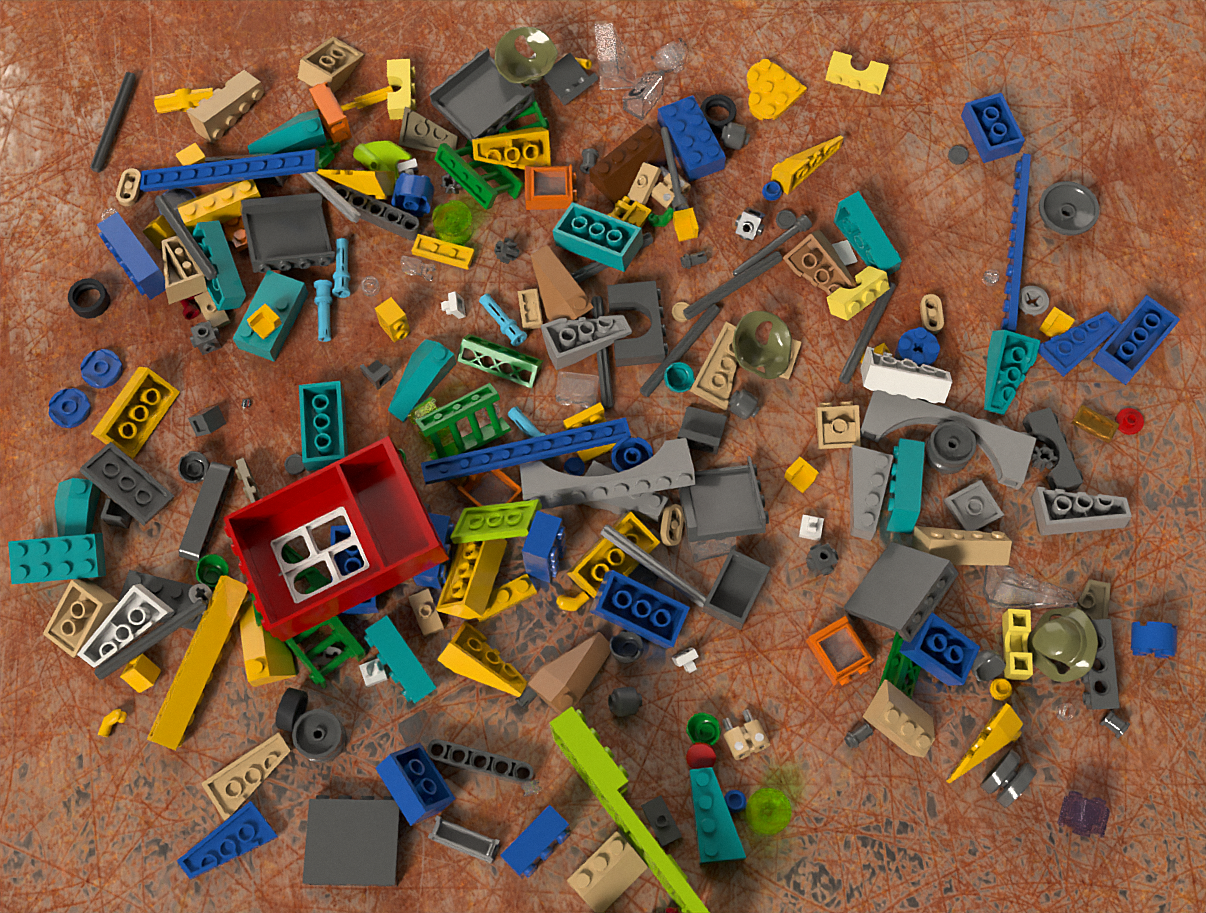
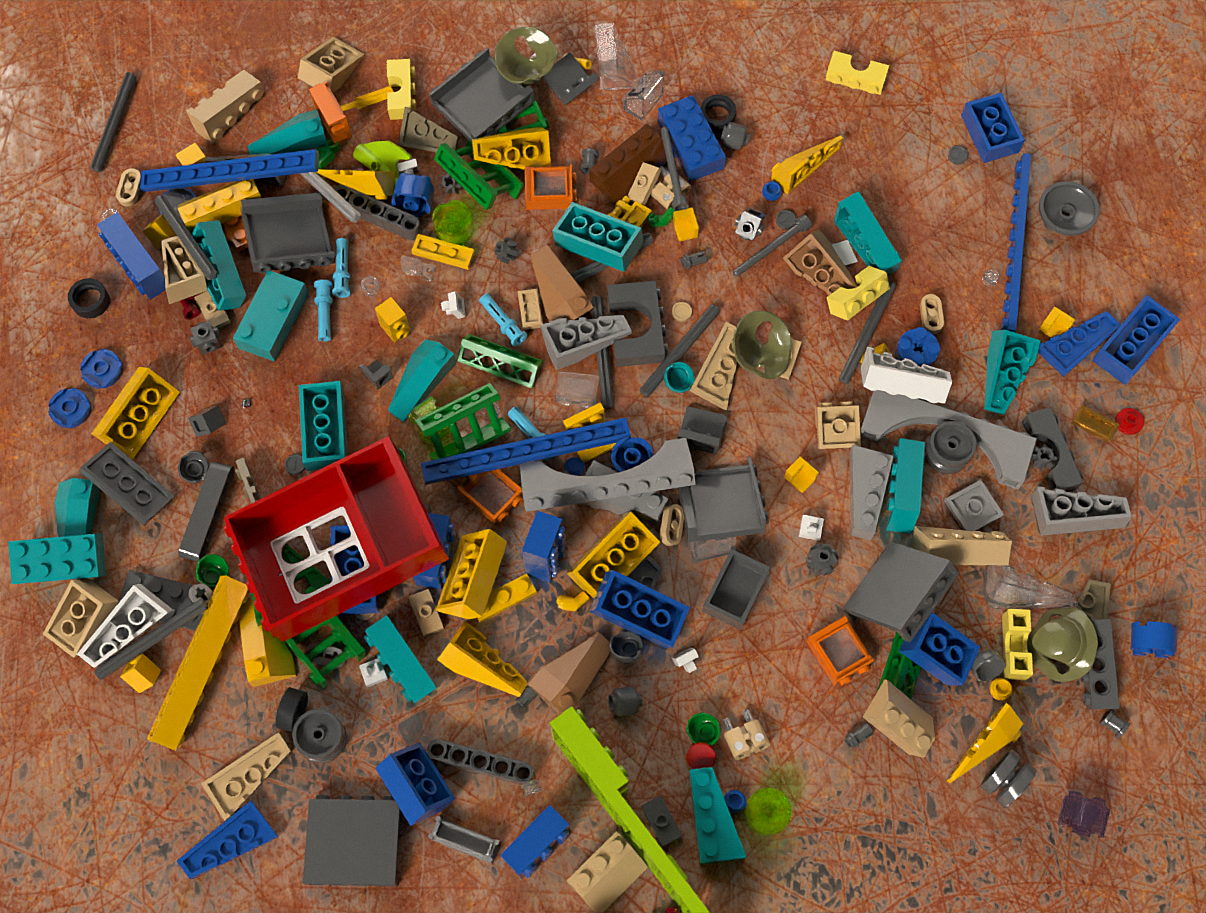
yellow arm [98,709,127,738] -> none
dark grey panel [101,498,132,529] -> none
yellow piece [154,88,213,114] -> none
yellow panel [247,304,282,339] -> none
lime plate [450,499,542,544] -> none
light grey axle [601,525,707,607] -> none
clear cylinder [650,38,689,74] -> none
dark grey axle [683,251,782,320] -> none
dark grey head [728,389,760,420] -> none
yellow plate [746,59,807,120] -> none
light grey gear [1018,286,1049,317] -> none
clear hinge [1056,703,1075,721] -> none

